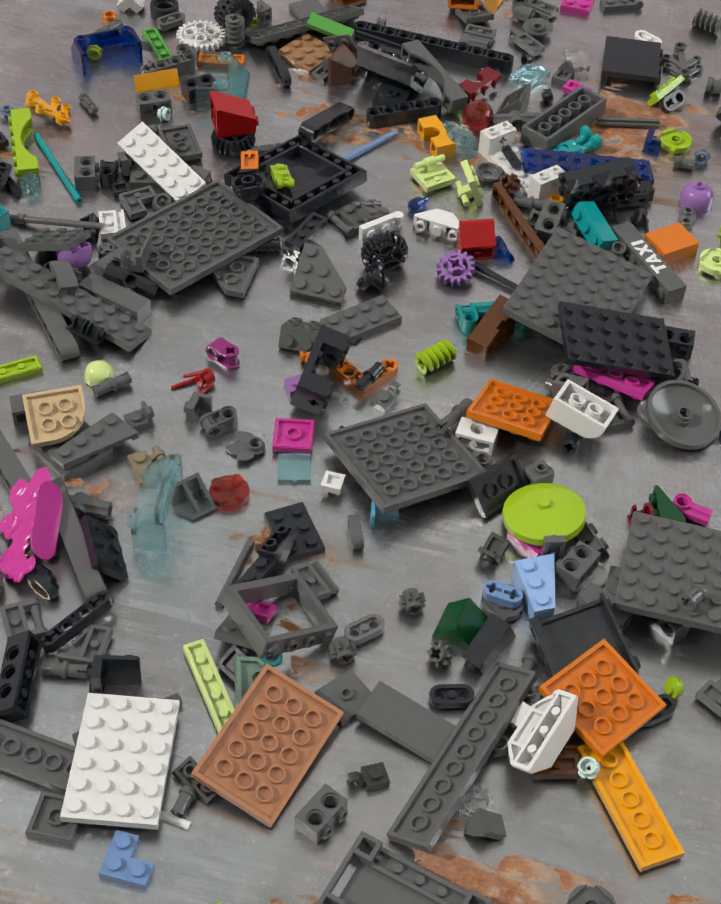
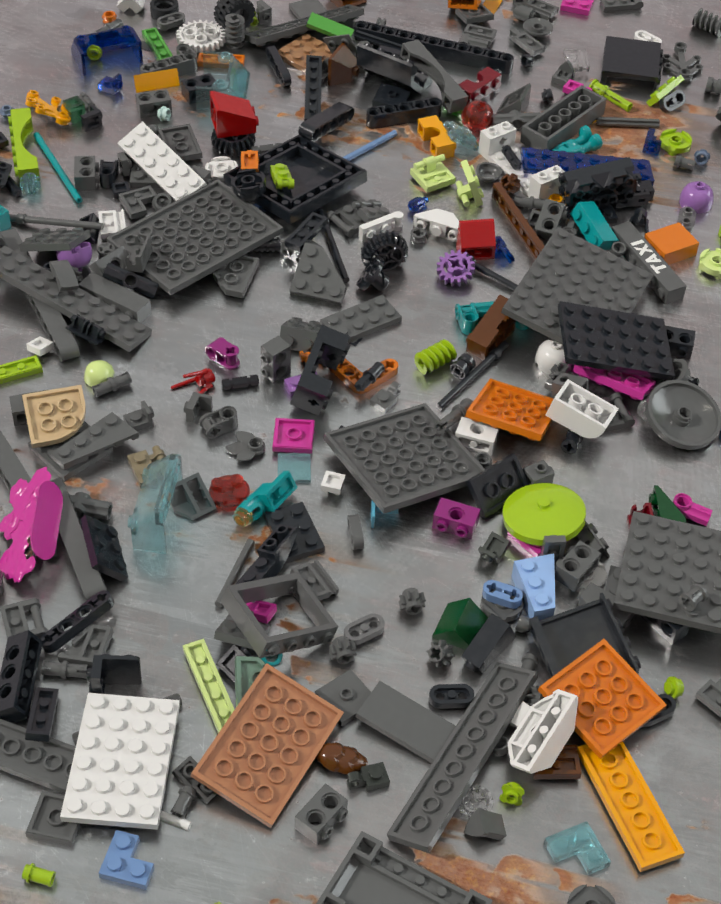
black rock [27,565,60,600] -> none
clear light blue plate [509,63,550,87] -> none
light aqua plate [577,756,601,779] -> none
none -> lime pin [22,863,56,887]
none -> black plate [25,687,59,742]
none -> white plate [26,336,54,356]
none -> clear green panel [63,96,86,124]
none -> black bracket [80,105,103,132]
none -> clear blue bracket [97,73,123,95]
none -> white tile [205,156,238,182]
none -> black axle [221,374,259,391]
none -> teal plate [233,471,298,527]
none -> dark grey brick [260,335,291,383]
none -> black plate [304,55,322,121]
none -> reddish brown arm [315,742,368,774]
none -> black bar [317,209,350,283]
none -> dark grey bush [410,228,426,244]
none -> magenta brick [432,497,480,540]
none -> black bar [436,341,509,410]
none -> black wheel [450,353,476,379]
none -> lime plate [499,782,525,806]
none -> dark grey hinge [515,614,530,633]
none -> white cylinder [535,339,572,374]
none -> clear light blue plate [544,821,611,875]
none -> lime pin [589,79,633,112]

